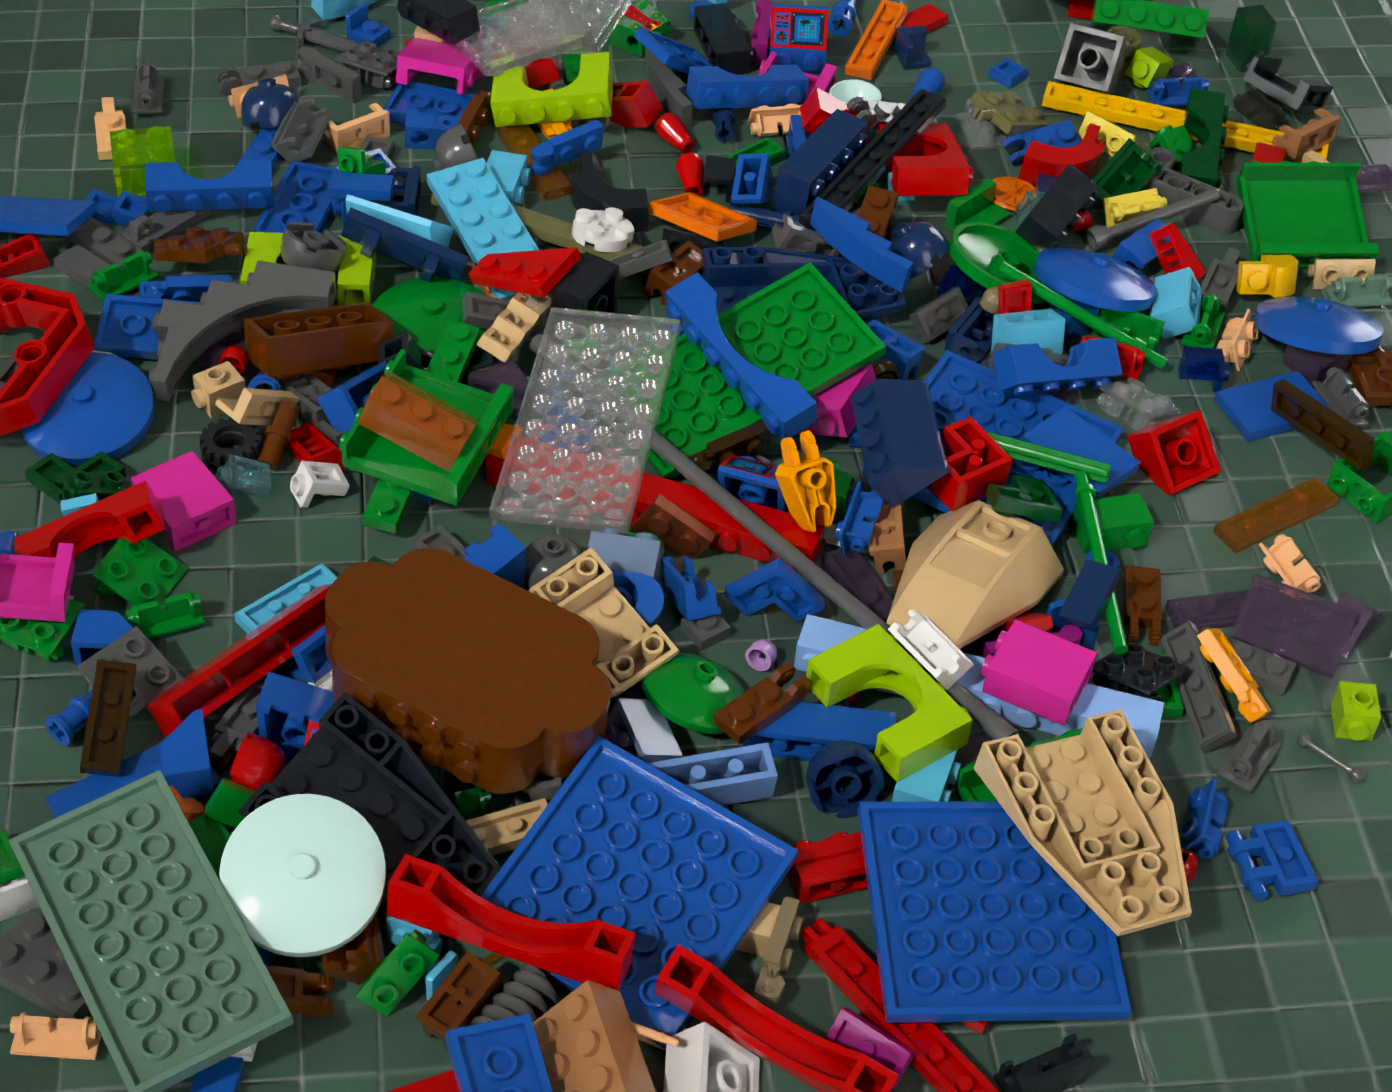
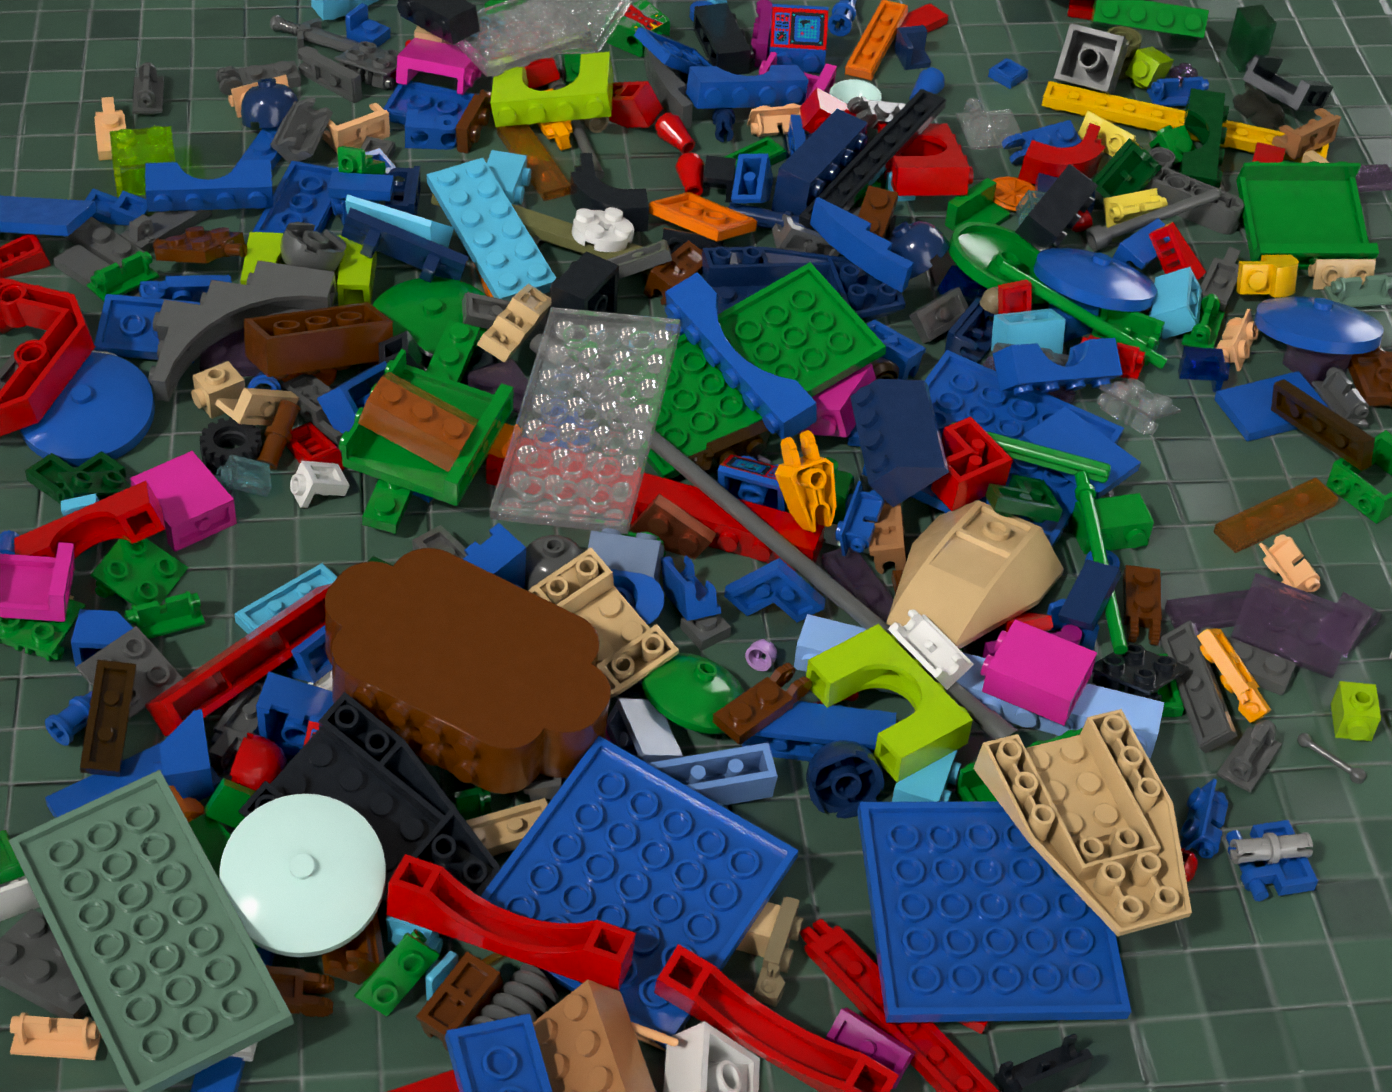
red hinge [219,345,248,374] -> none
dark grey cylinder [432,123,479,171] -> none
red wing [468,247,581,297] -> none
blue hinge [530,120,604,176] -> none
red brick [786,832,868,904] -> none
olive plate [970,90,1048,135] -> none
red slope [1127,410,1222,495] -> none
none -> light grey pin [1230,832,1313,864]

